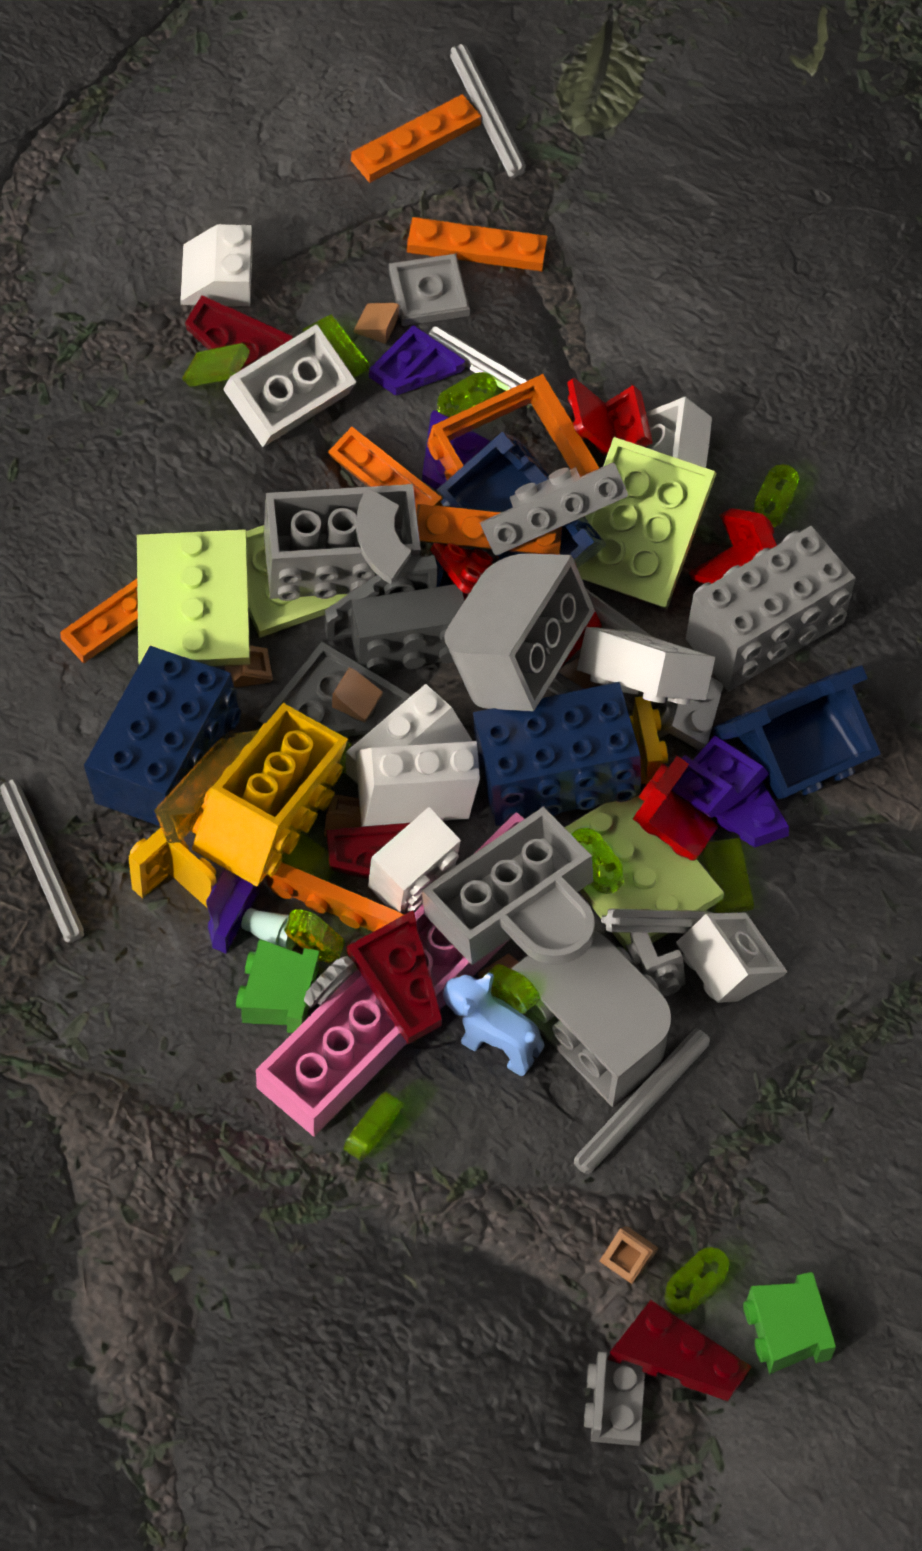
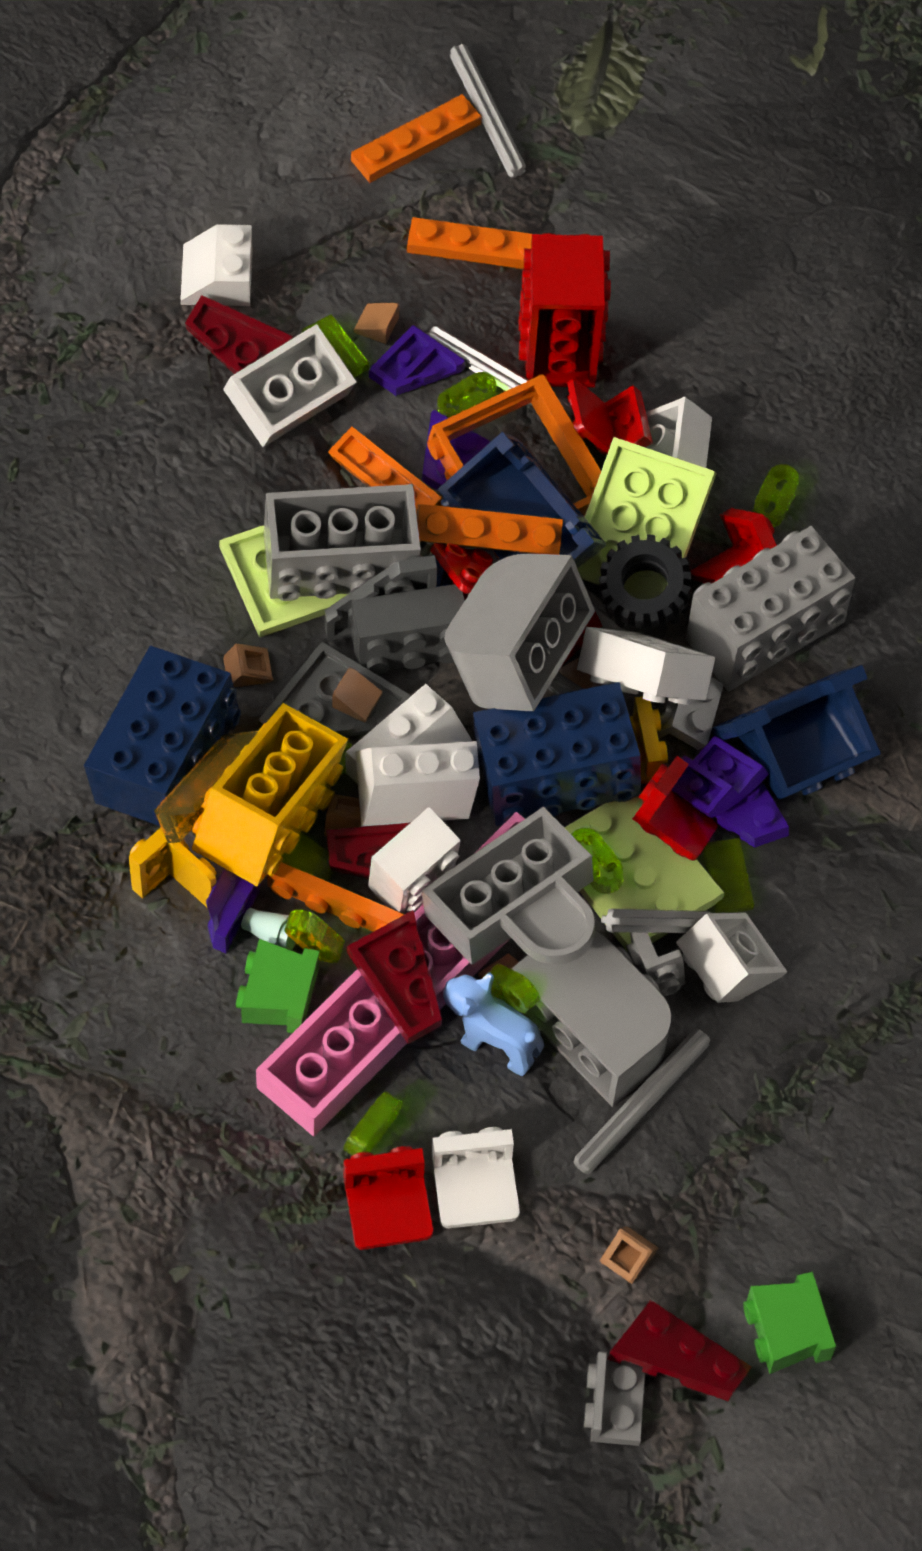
light grey axle [0,779,84,943] -> none
orange plate [60,579,138,664] -> none
yellowish green plate [137,530,250,666] -> none
clear neon green tile [182,343,250,387] -> none
light grey gear [304,956,354,1008] -> none
light grey tile [356,487,411,584] -> none
light grey tile [388,254,470,326] -> none
light grey bracket [480,462,628,555] -> none
clear neon green beam [664,1247,729,1314] -> none
none -> red bracket [343,1146,433,1250]
none -> white bracket [432,1127,520,1229]
none -> red brick [518,233,611,388]
none -> black tyre [599,534,692,635]

